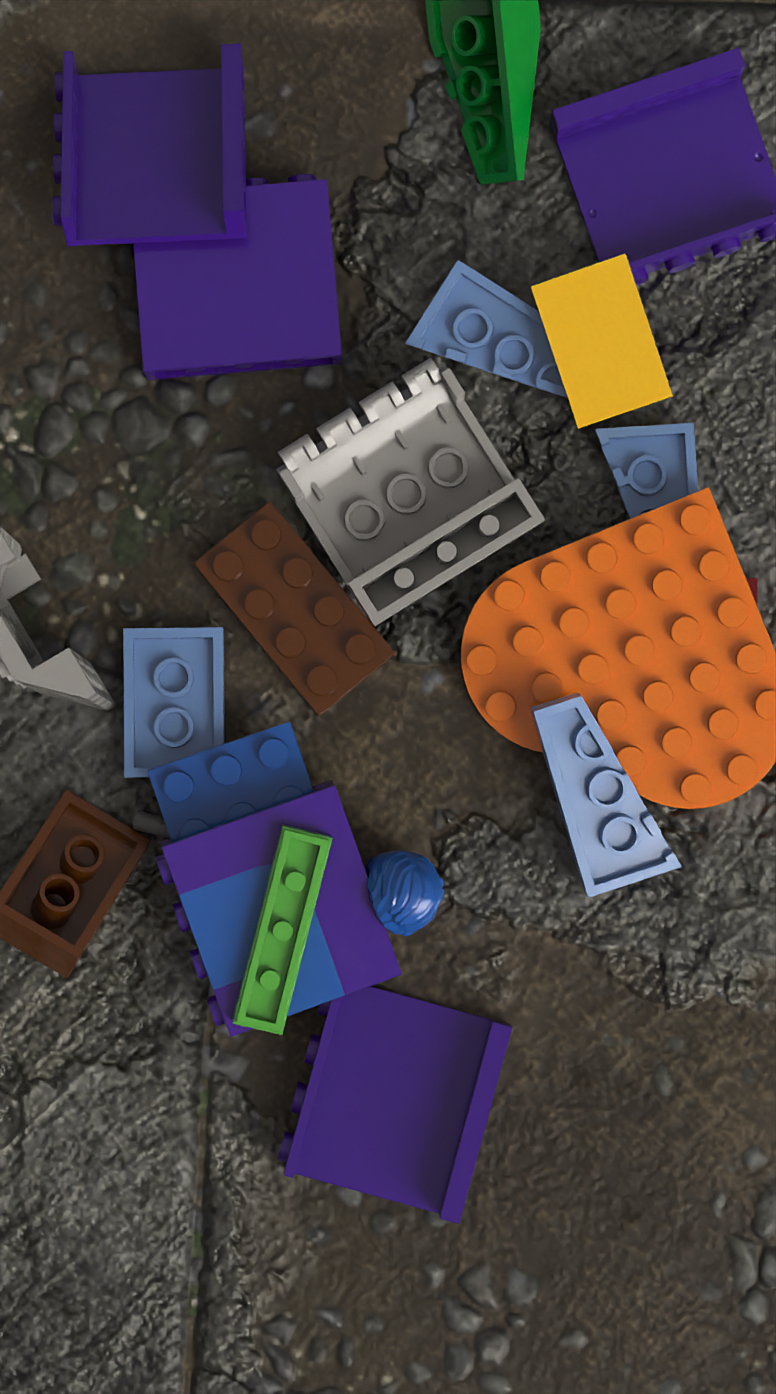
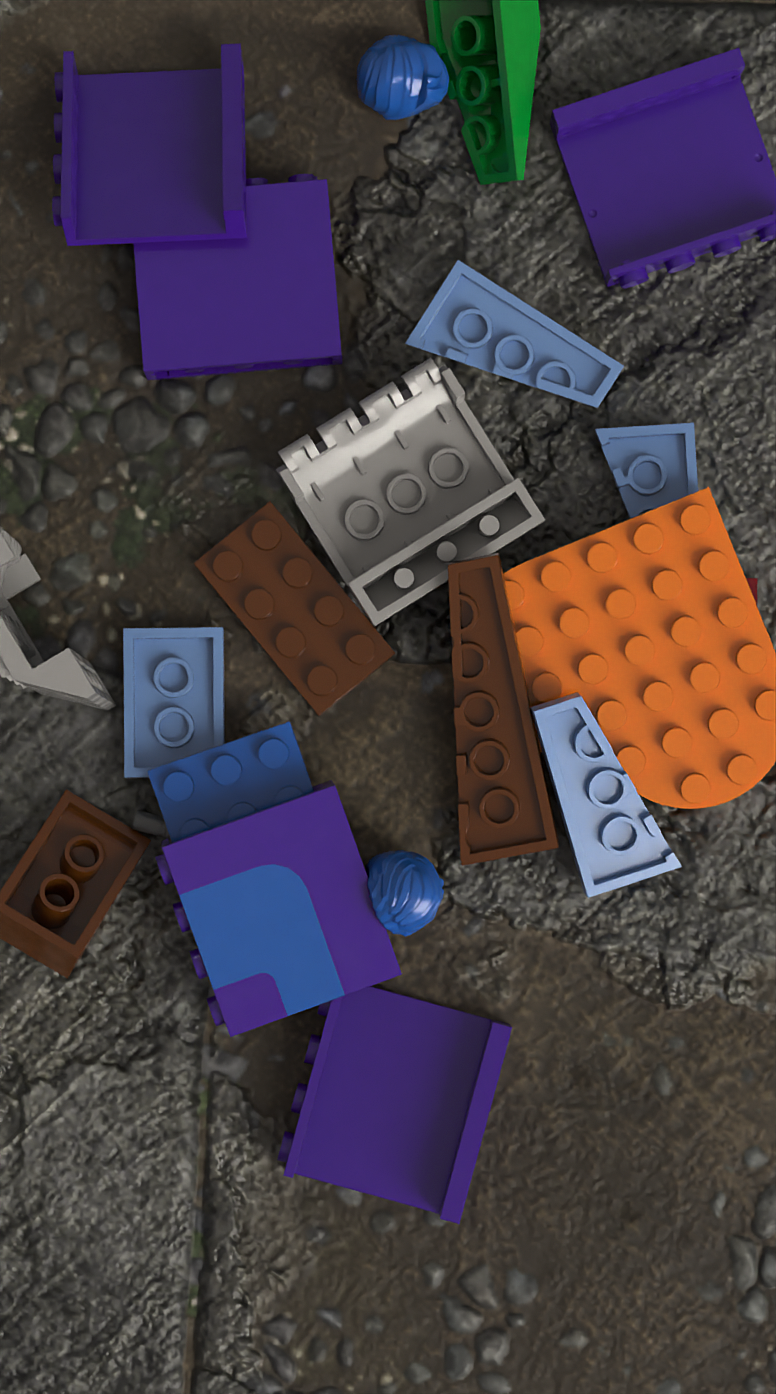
bright green tile [232,824,333,1035] -> none
yellow tile [531,253,673,429] -> none
none -> blue hair [356,35,449,120]
none -> reddish brown wing [448,553,559,866]

